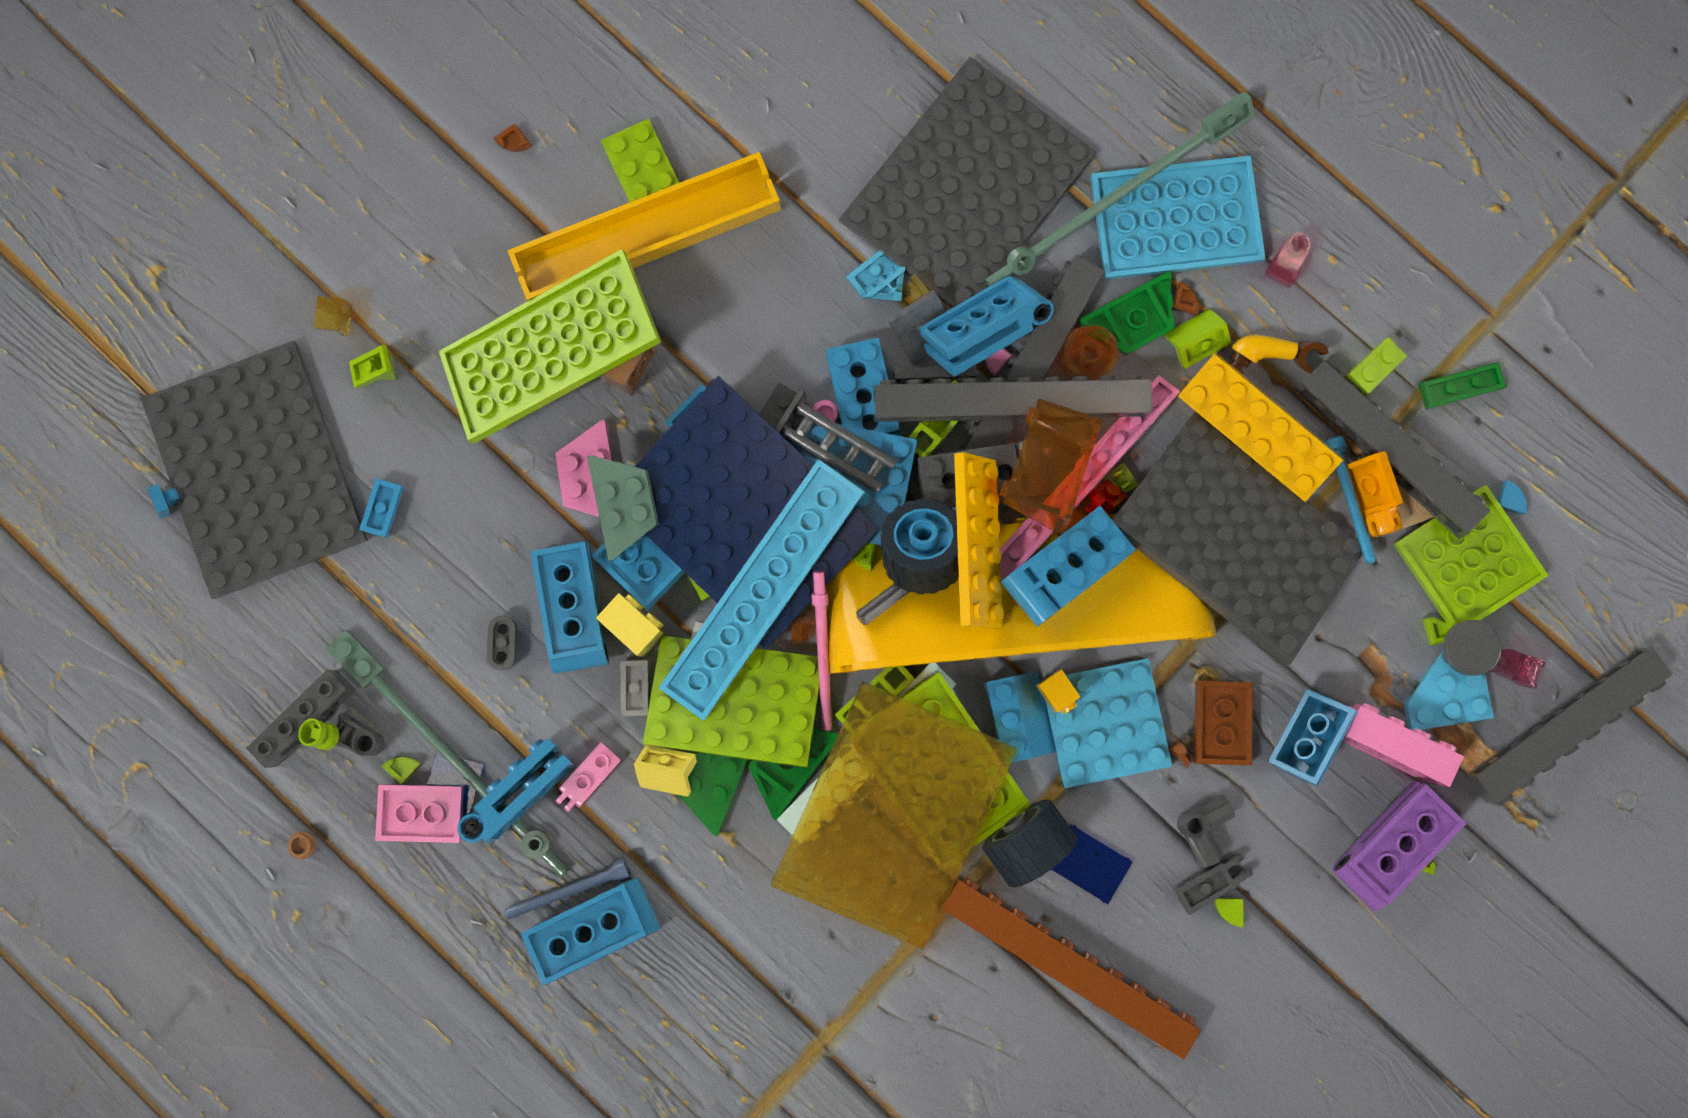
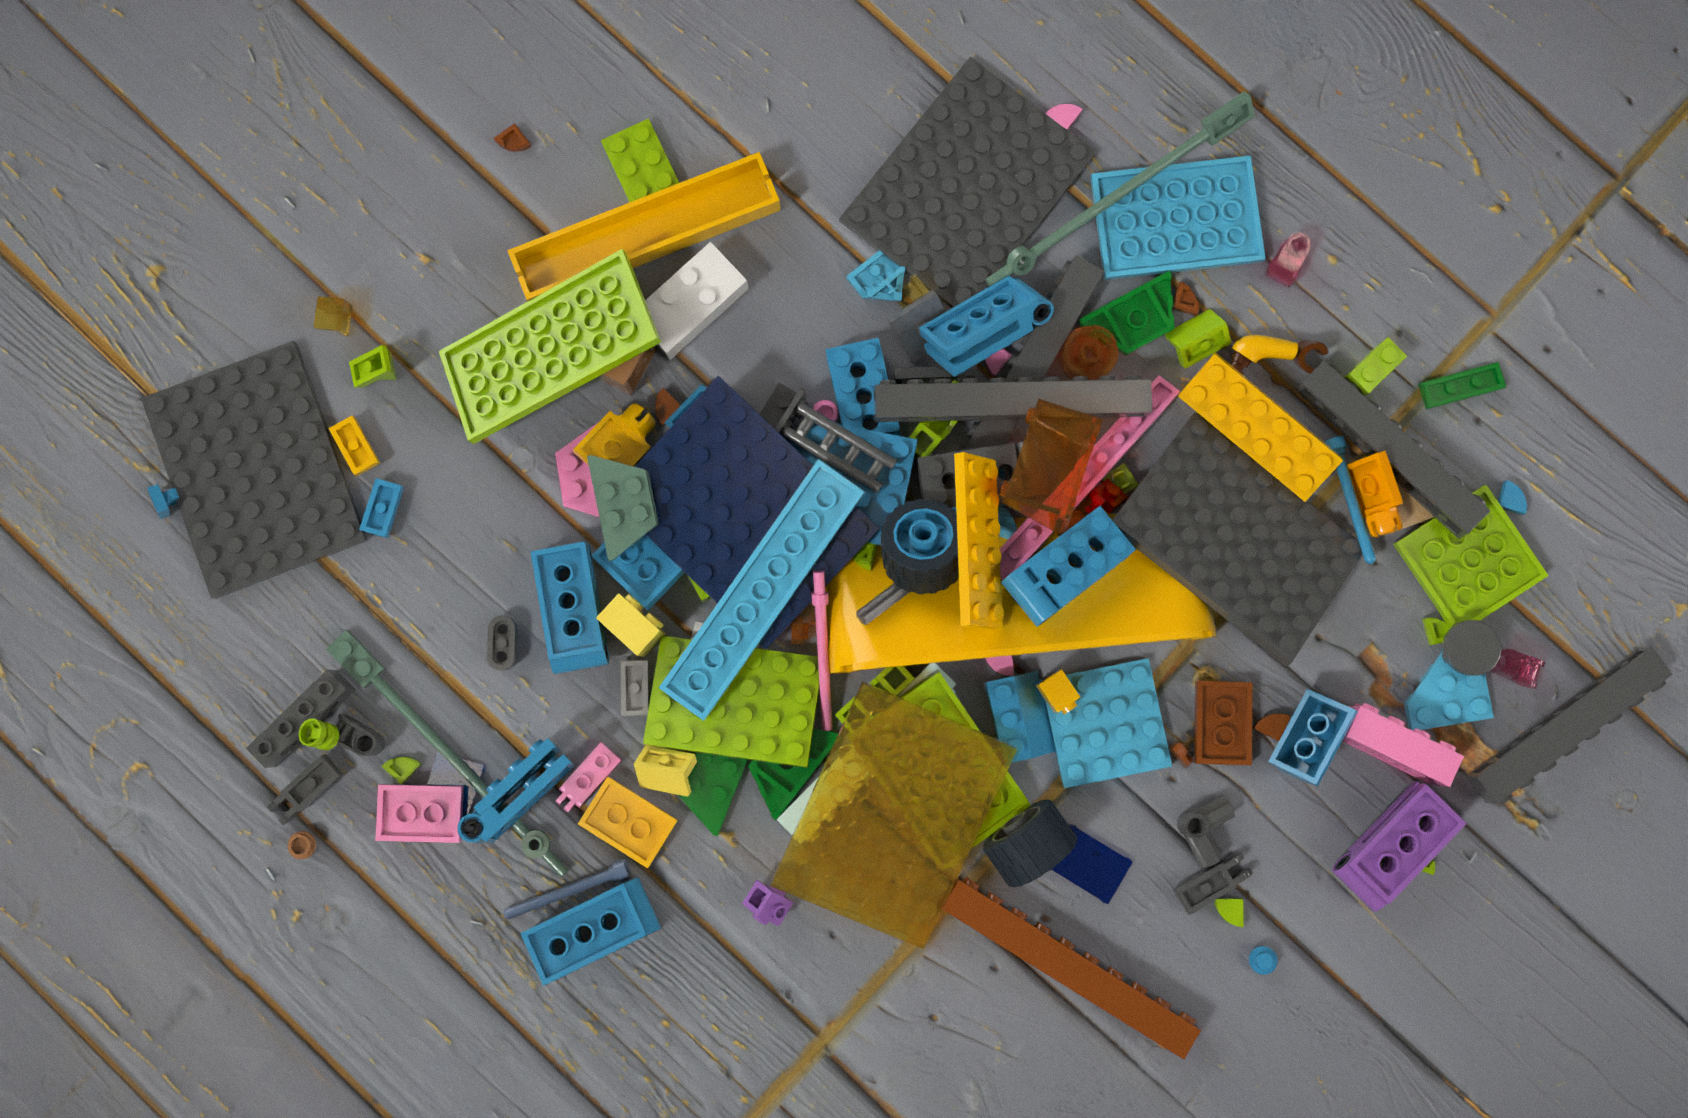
none -> dark grey hinge [267,754,344,825]
none -> yellow plate [328,415,380,476]
none -> yellow plate [573,403,656,466]
none -> yellow plate [578,776,678,868]
none -> white brick [645,242,749,360]
none -> dark orange tile [655,388,681,427]
none -> medium lavender brick [742,880,794,926]
none -> bright pink tile [985,656,1014,676]
none -> medium azure tile [998,506,1017,539]
none -> bright pink tile [1046,104,1083,130]
none -> dark azure plate [1249,946,1278,975]
none -> dark orange tile [1252,713,1291,741]

